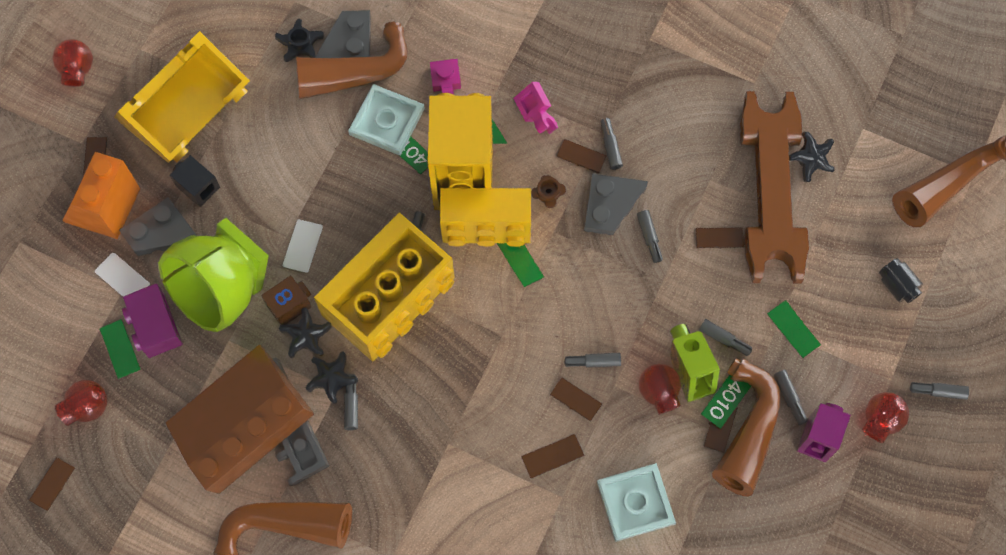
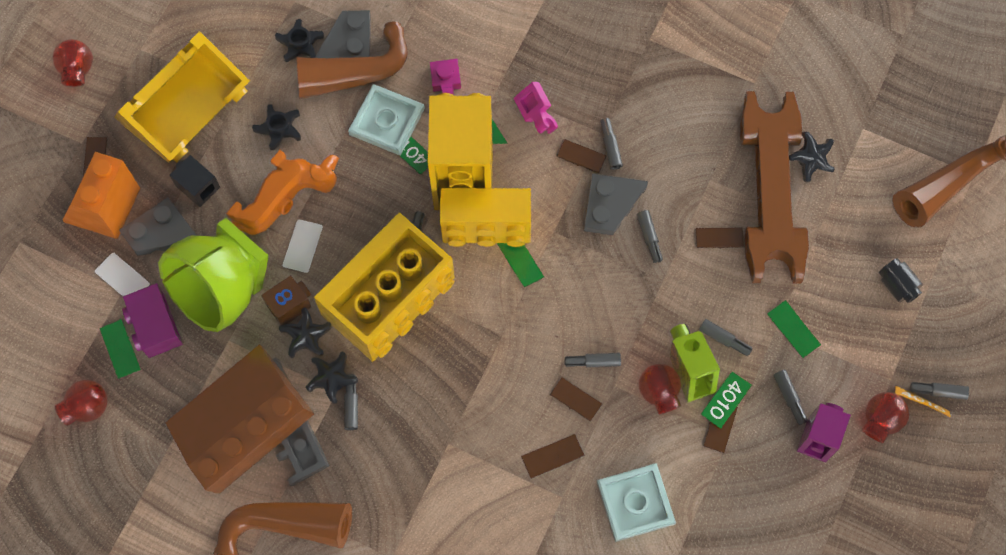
reddish brown window [29,457,75,511] -> none
reddish brown plate [531,175,566,208] -> none
dark orange animal [712,357,780,497] -> none
none -> orange animal [226,150,339,235]
none -> black animal [252,104,301,150]
none -> light orange sticker [895,386,951,417]

